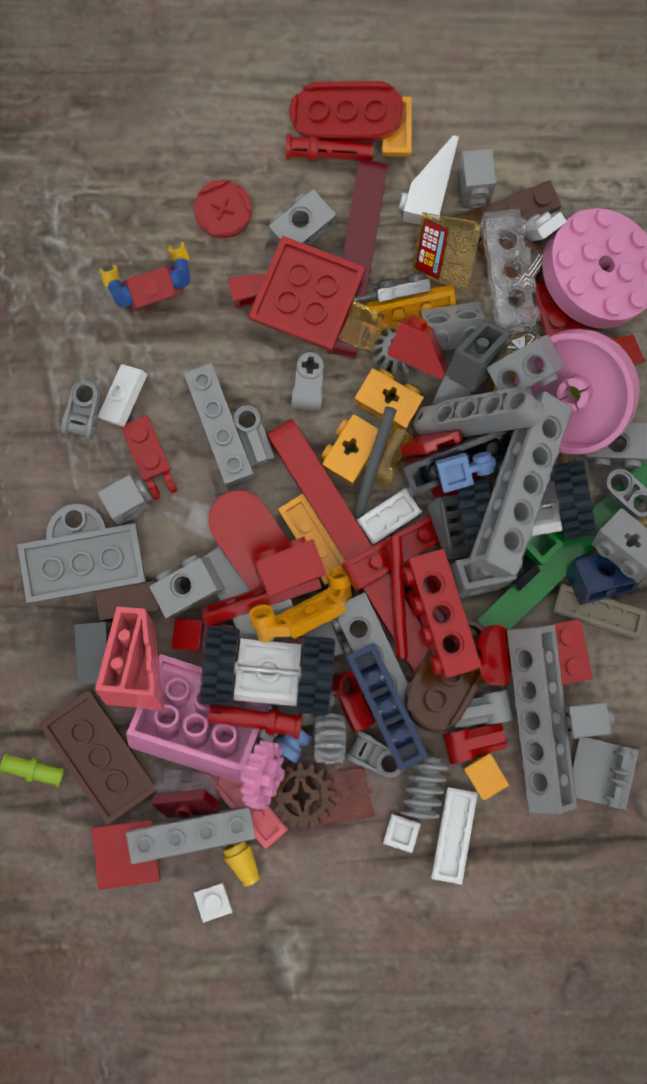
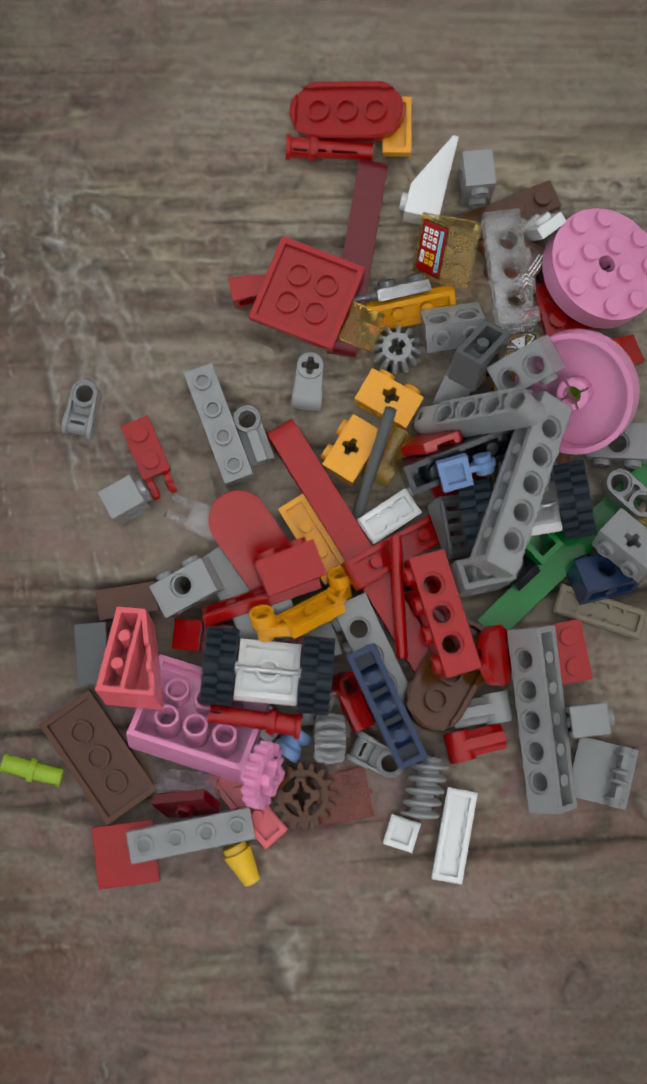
light grey plate [17,504,146,604] -> none
white plate [98,364,148,427] -> none
torso [100,242,190,312] -> none
red tile [194,180,252,239] -> none
white plate [194,882,233,923] -> none
light grey brick [269,189,336,246] -> none
red slope [387,315,448,380] -> none
light orange panel [461,753,509,800] -> none

